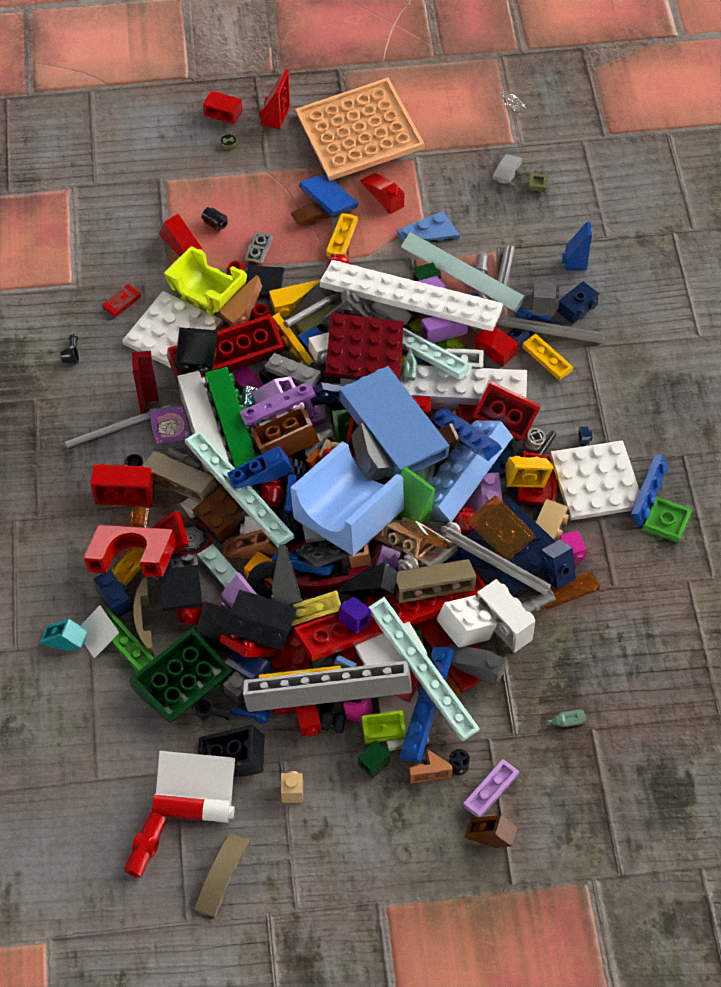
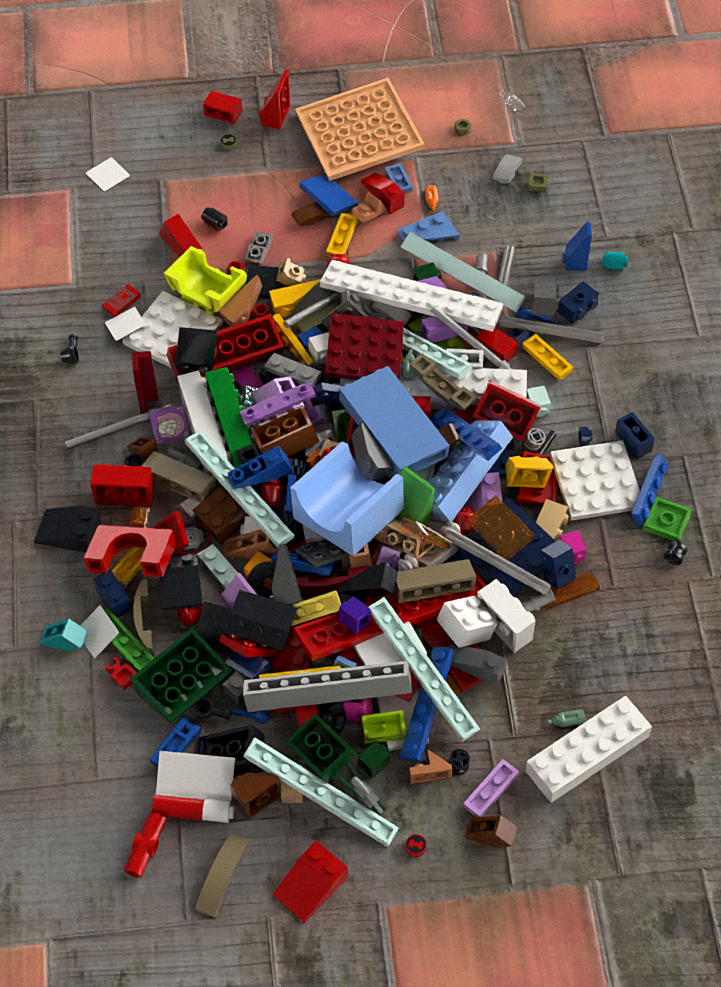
none -> black slope [34,506,101,553]
none -> white sticker [86,157,130,191]
none -> red plate [104,657,137,691]
none -> white sticker [105,307,146,341]
none -> reddish brown slope [127,436,159,462]
none -> blue plate [150,717,202,767]
none -> reddish brown slope [230,772,281,820]
none -> black slope [235,443,260,465]
none -> light aqua tile [243,738,399,847]
none -> red slope [273,840,348,923]
none -> tan brick [276,258,306,286]
none -> dark green slope [285,713,386,816]
none -> nougat slope [351,192,387,223]
none -> medium blue plate [385,163,413,194]
none -> tile [405,834,427,857]
none -> dark tan slope [409,353,477,410]
none -> orange piece [424,185,439,211]
none -> light grey bar [430,306,513,370]
none -> olive tile [454,119,471,136]
none -> white brick [525,696,652,803]
none -> light aqua brick [526,386,551,417]
none -> teal brick [602,251,628,270]
none -> dark blue brick [615,412,655,459]
none -> black wheel [664,541,688,565]

